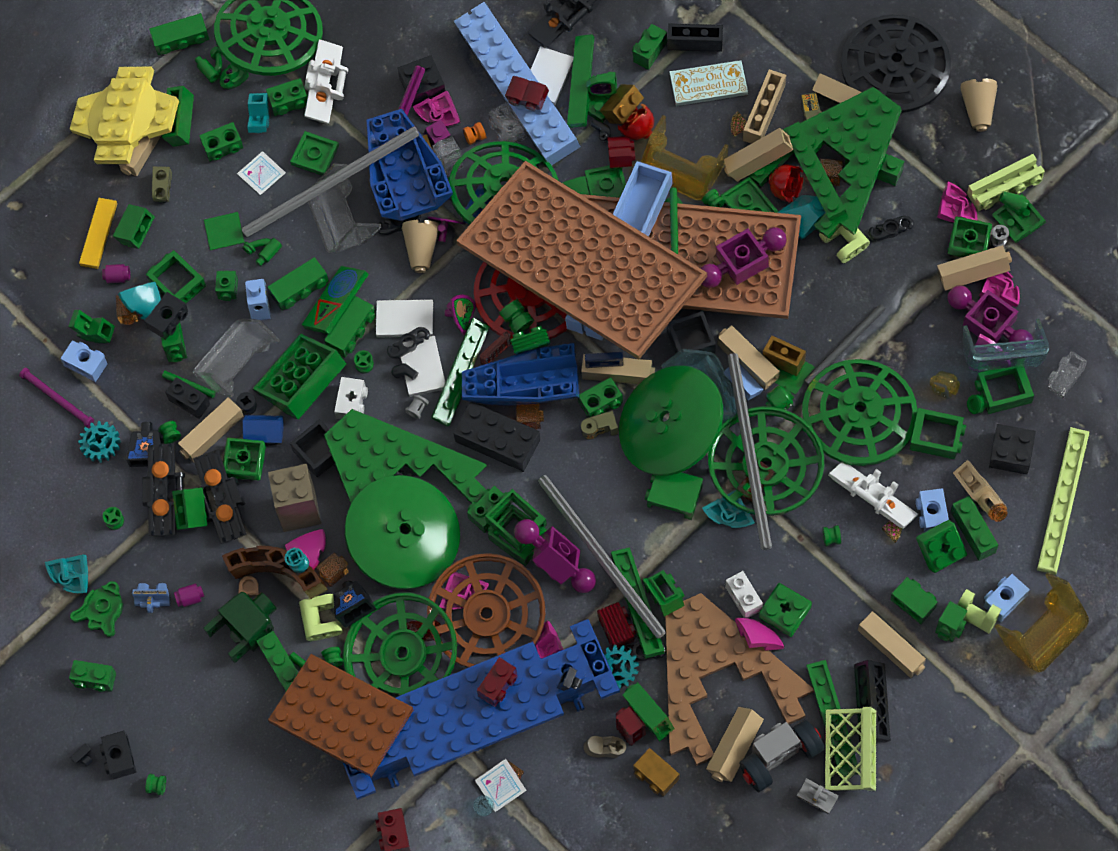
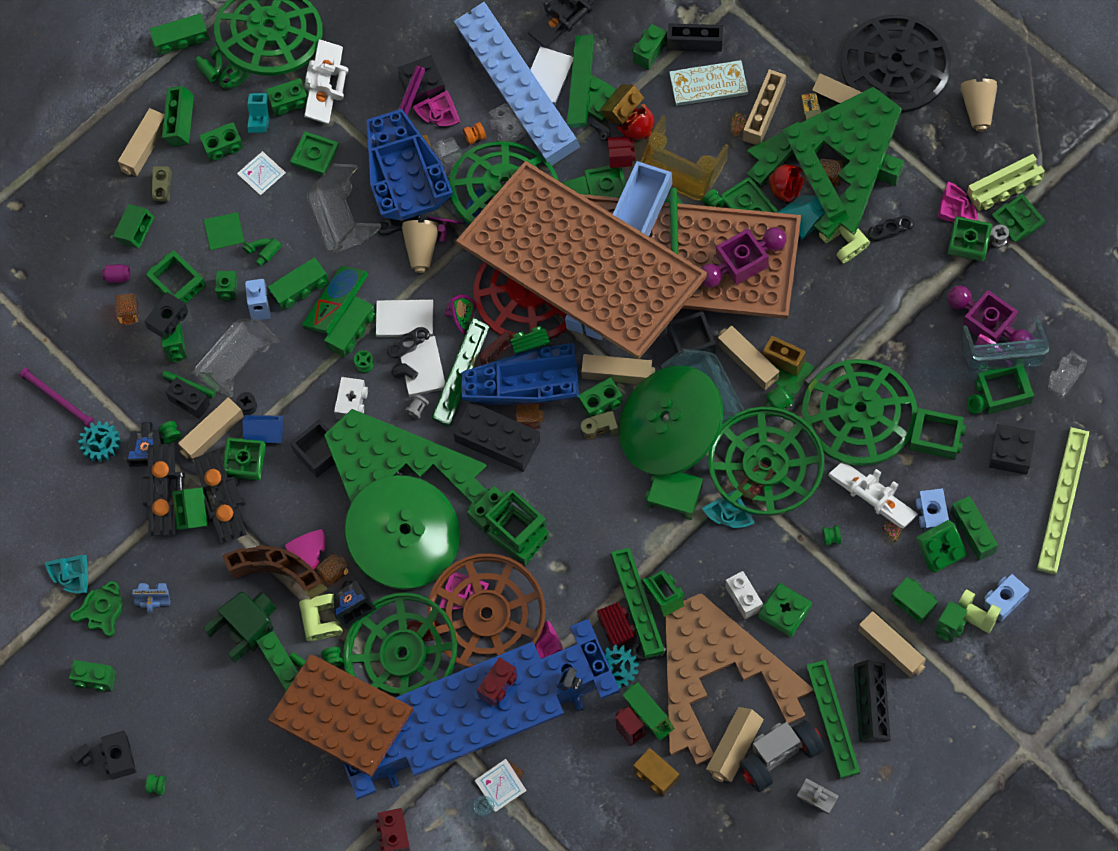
light blue brick [60,340,107,382] -> none
green brick [68,310,115,343] -> none
light yellow plate [70,66,179,164] -> none
yellow tile [79,198,117,269] -> none
green wheel [103,507,124,530] -> none
teal brick [118,282,161,320] -> none
magenta brick [174,583,204,607] -> none
medium nougat tile [238,576,259,597] -> none
light grey axle [242,126,419,237] -> none
green slope [253,334,346,420] -> none
dark tan brick [268,464,322,532] -> none
teal wheel [285,548,309,573] -> none
magenta brick [423,120,451,148] -> none
green wheel [499,299,535,334] -> none
dark red brick [505,76,549,111] -> none
magenta brick [514,519,596,593] -> none
light grey axle [538,475,665,638] -> none
dark tan piece [583,736,626,758] -> none
dark blue tile [585,352,624,368] -> none
green rock [587,72,617,96] -> none
light blue tile [723,363,763,400] -> none
tan brick [724,128,793,182] -> none
light grey axle [728,353,772,550] -> none
dark pink brick [735,618,784,651] -> none
yellowish green fence [825,707,876,791] -> none
clear yellow head [930,371,960,398] -> none
tan brick [937,245,1012,291] -> none
tan plate [953,460,1008,522] -> none
dark pink brick [979,272,1020,307] -> none
clear yellow windscreen [994,572,1089,672] -> none
green cone [999,191,1029,213] -> none

